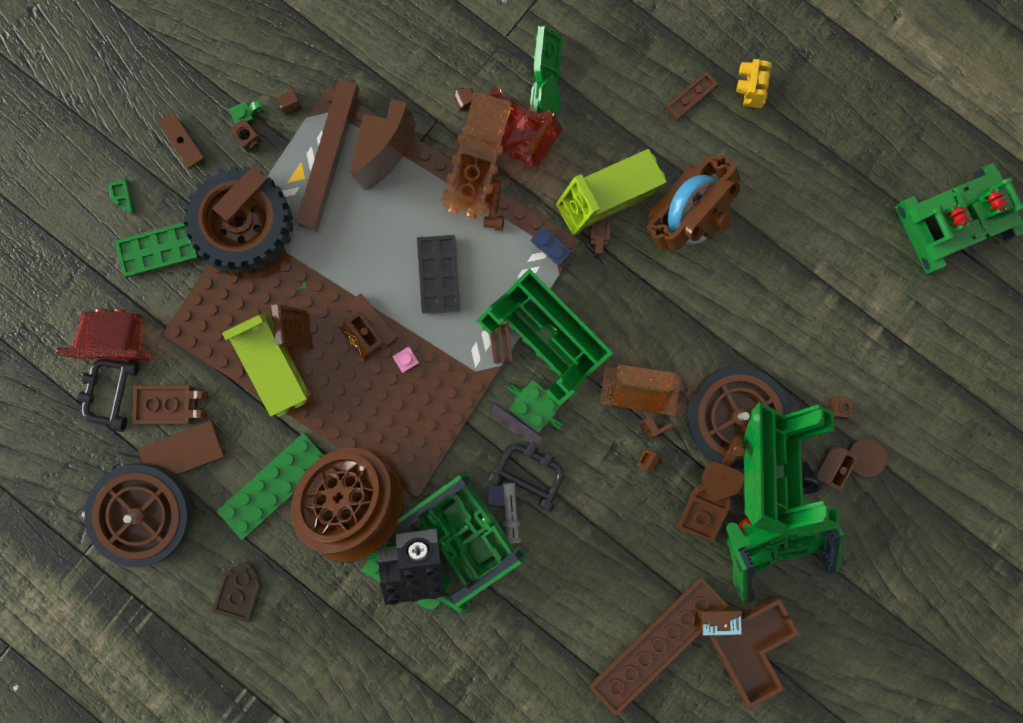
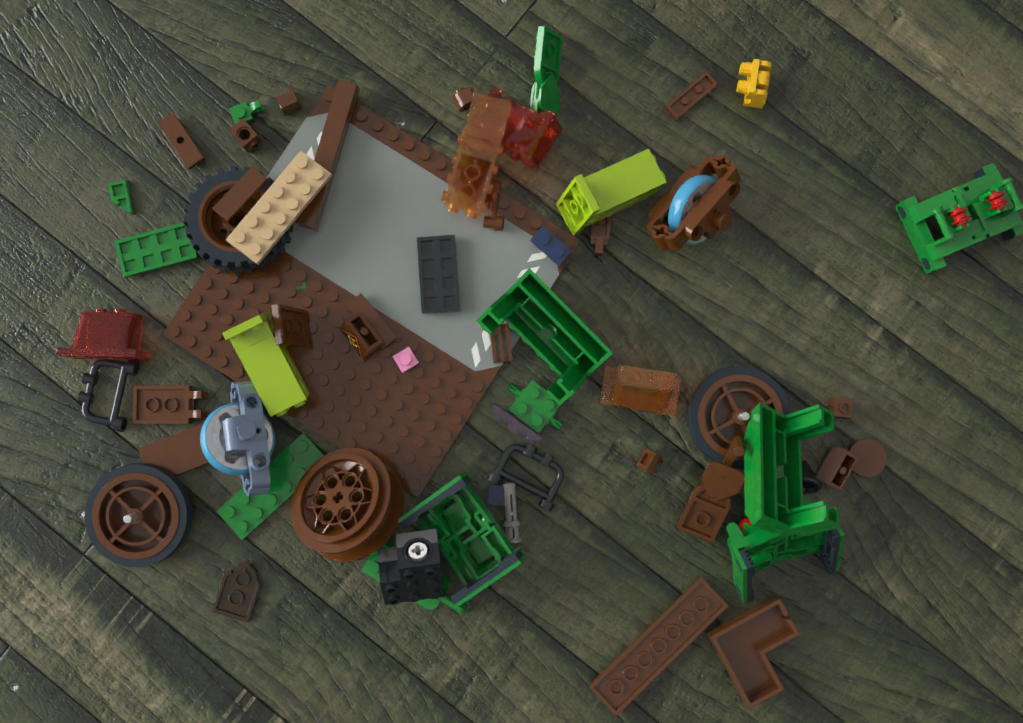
reddish brown slope [350,99,416,190] -> none
reddish brown panel [639,416,674,438] -> none
reddish brown panel [698,608,742,636] -> none
none -> sand blue piece [200,381,275,496]
none -> tan plate [226,150,332,265]

